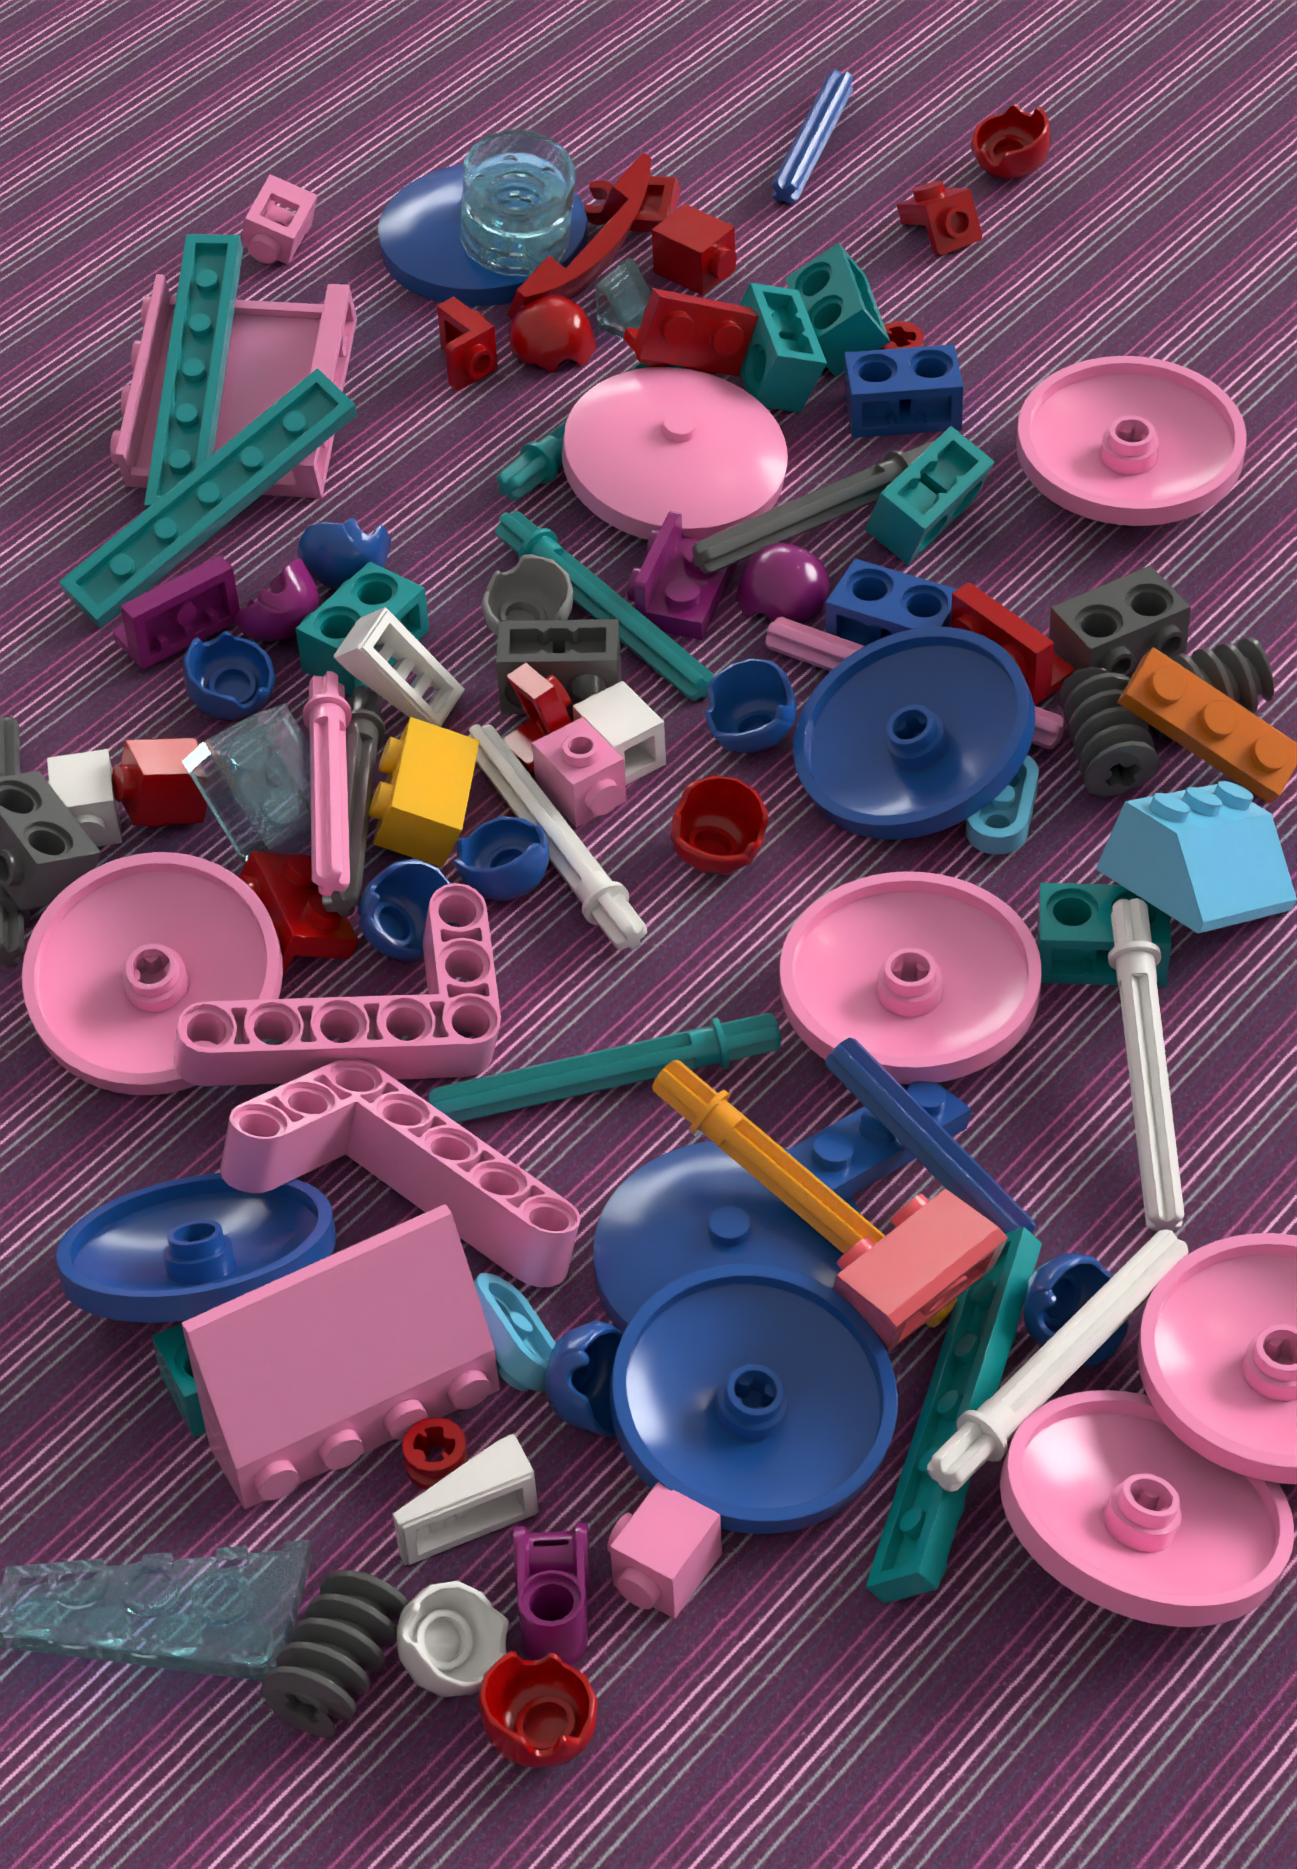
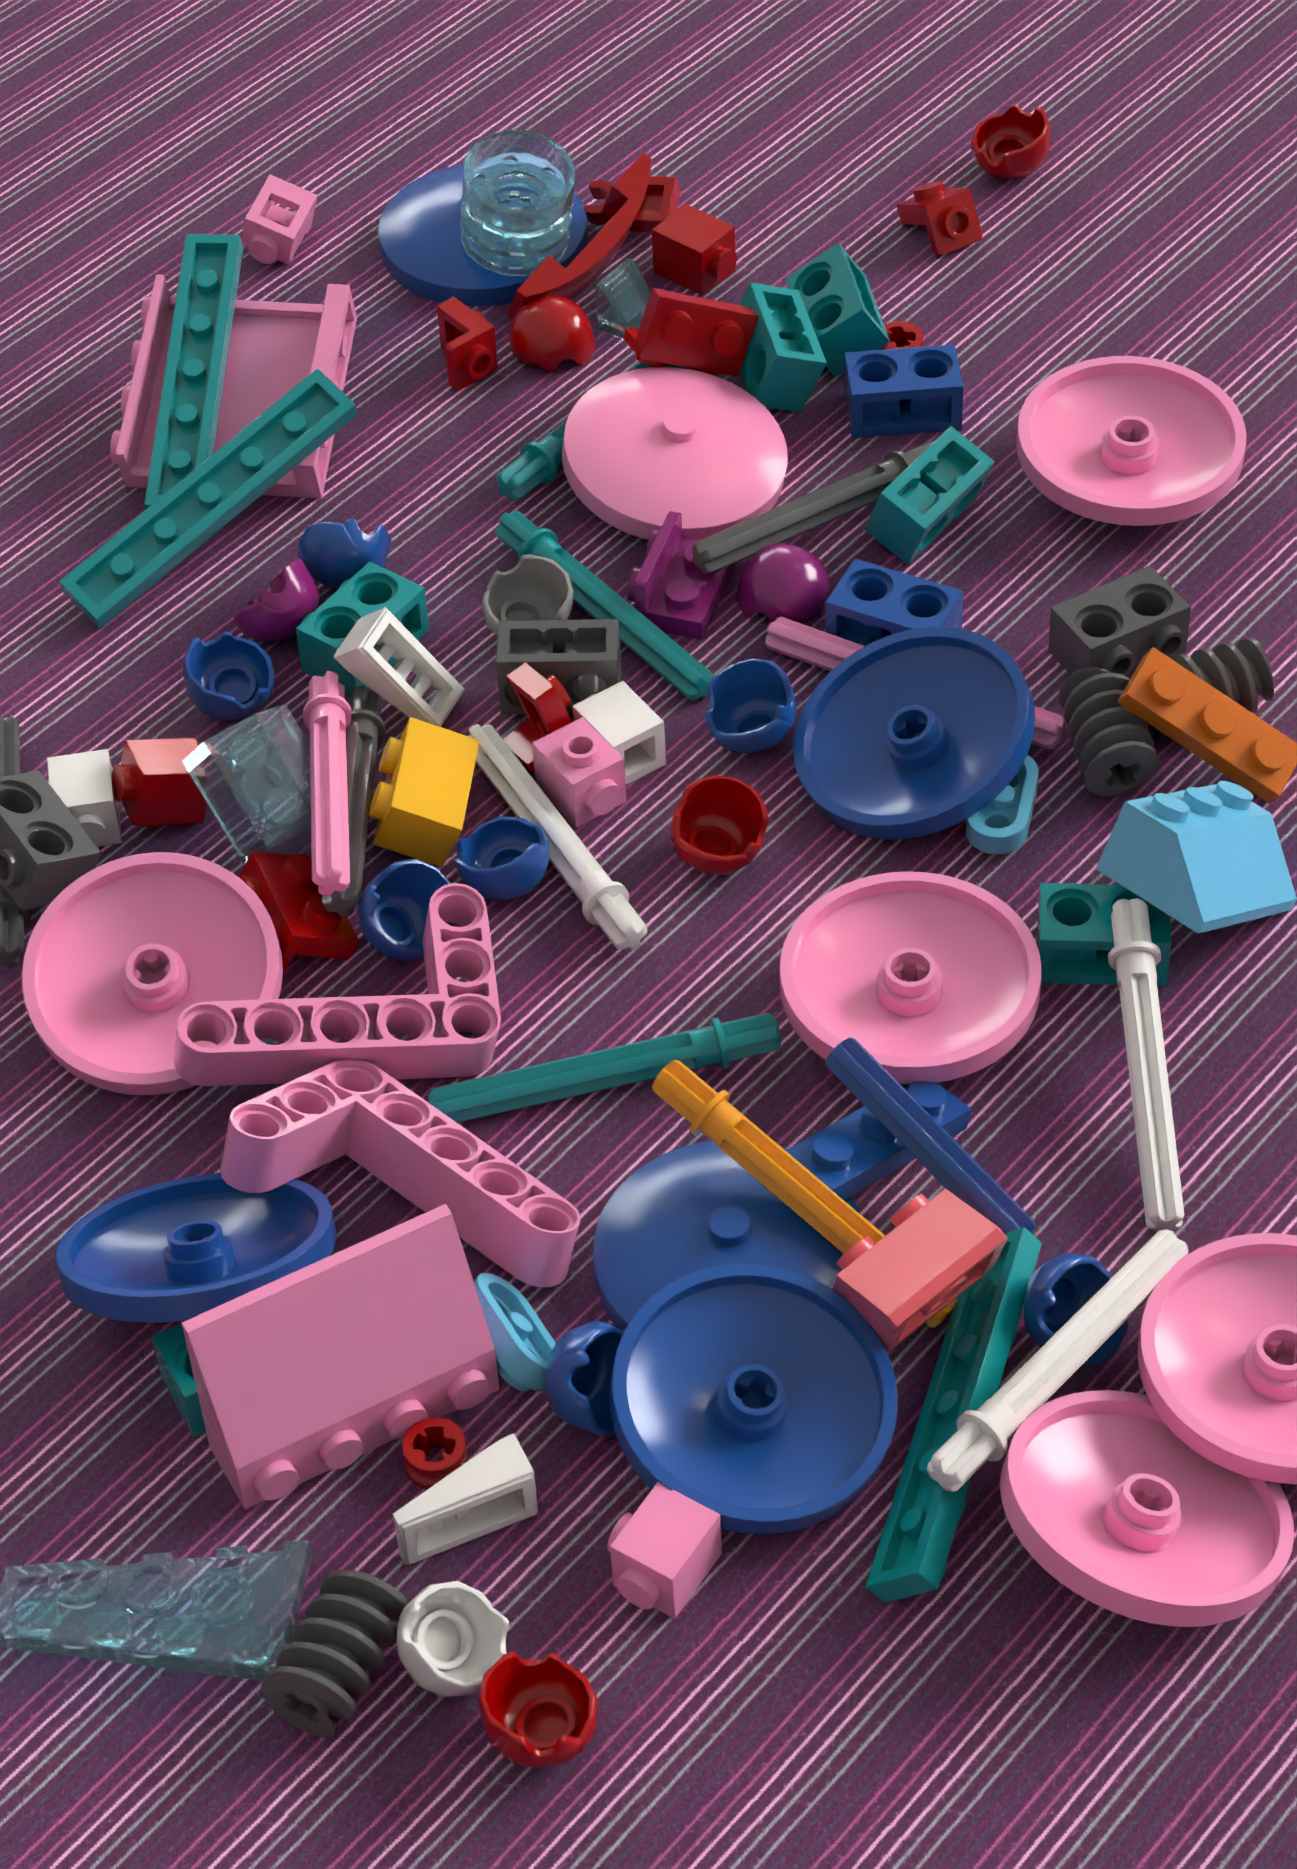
magenta bracket [113,555,240,670] -> none
magenta piece [513,1523,591,1665] -> none
axle [771,69,853,205] -> none
red bracket [951,582,1074,706] -> none

